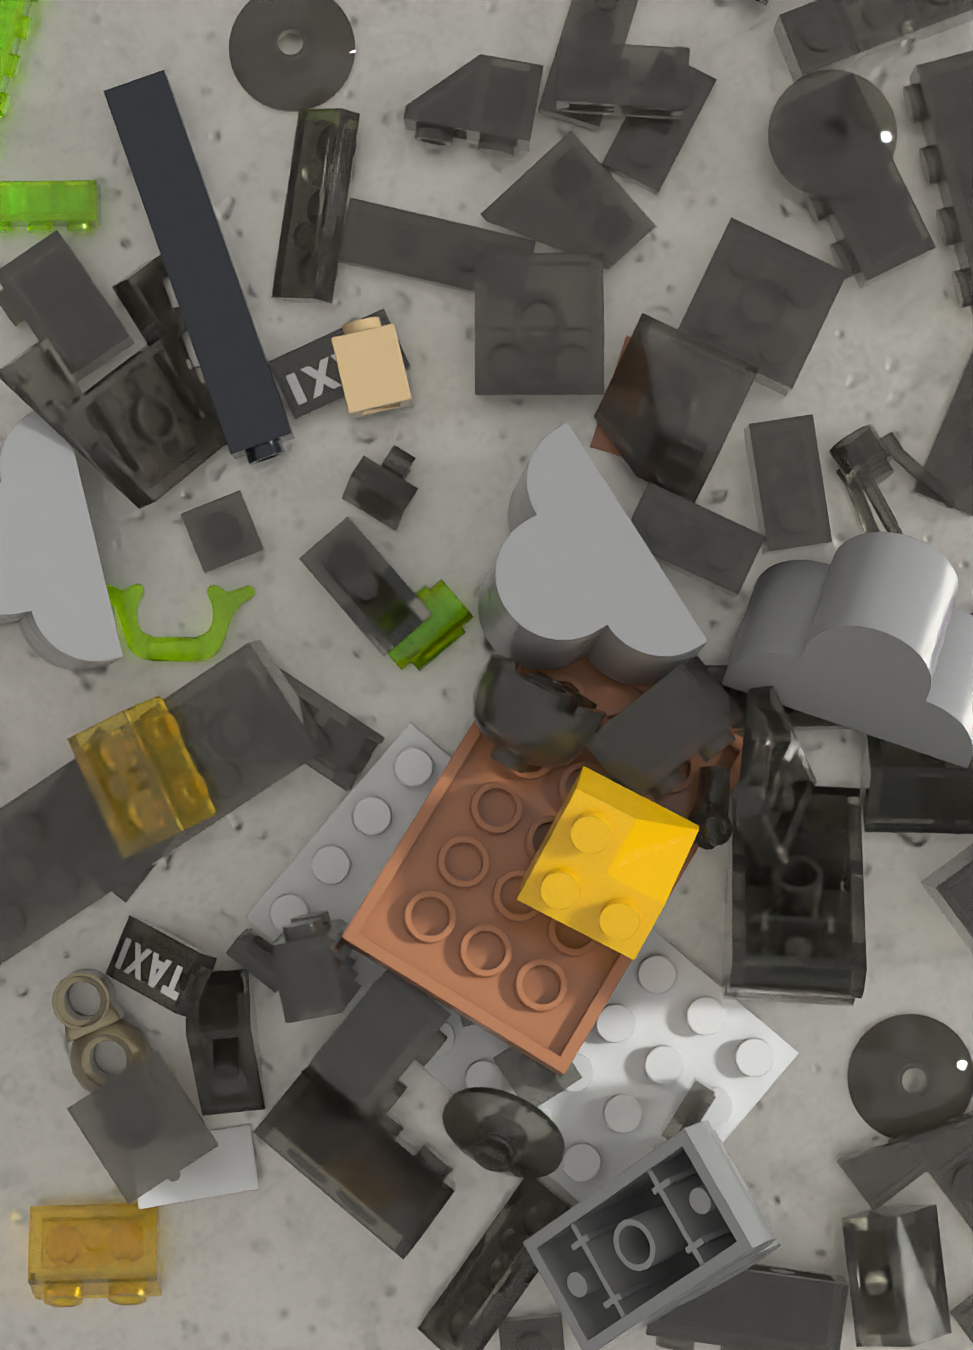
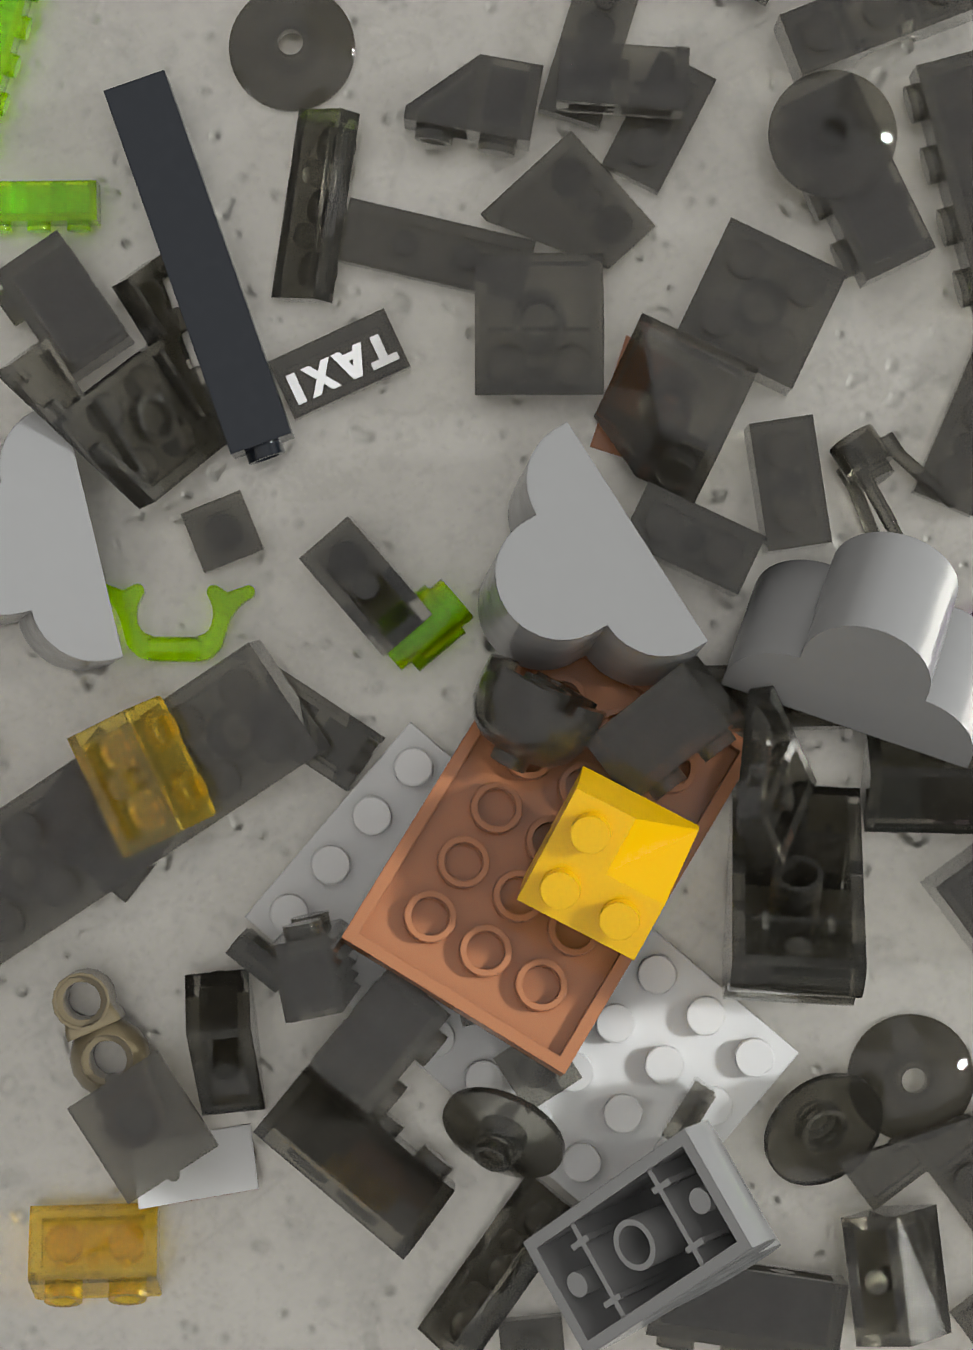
clear smoke tile [106,915,217,1019] -> none
tan brick [331,317,413,419] -> none
clear smoke tile [342,445,418,531] -> none
clear smoke arm [687,766,732,850] -> none
none -> clear smoke dish [764,1073,883,1186]

